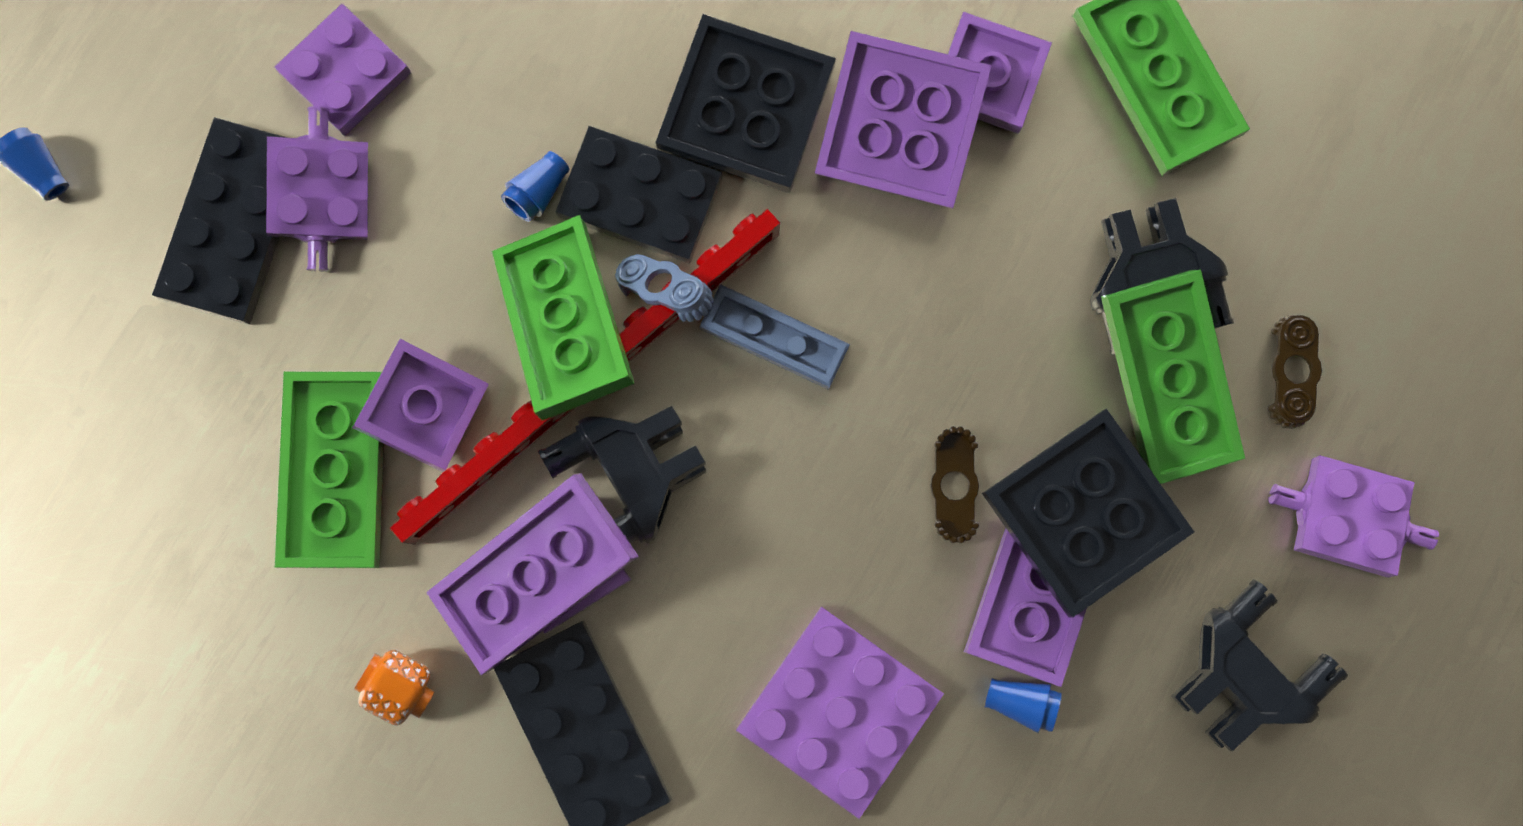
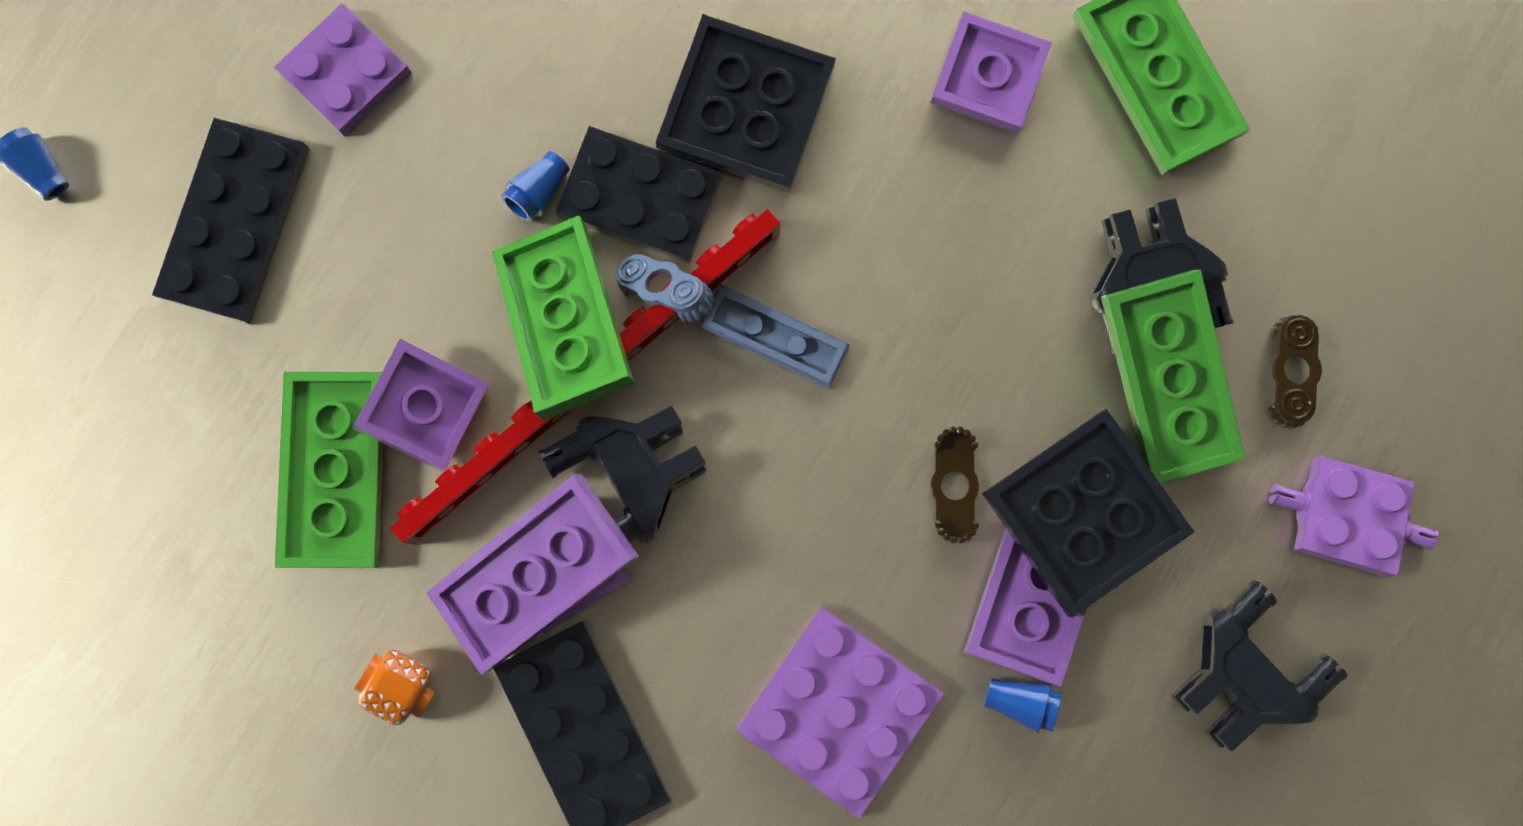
medium lavender plate [266,106,368,272] -> none
medium lavender plate [815,31,992,208] -> none

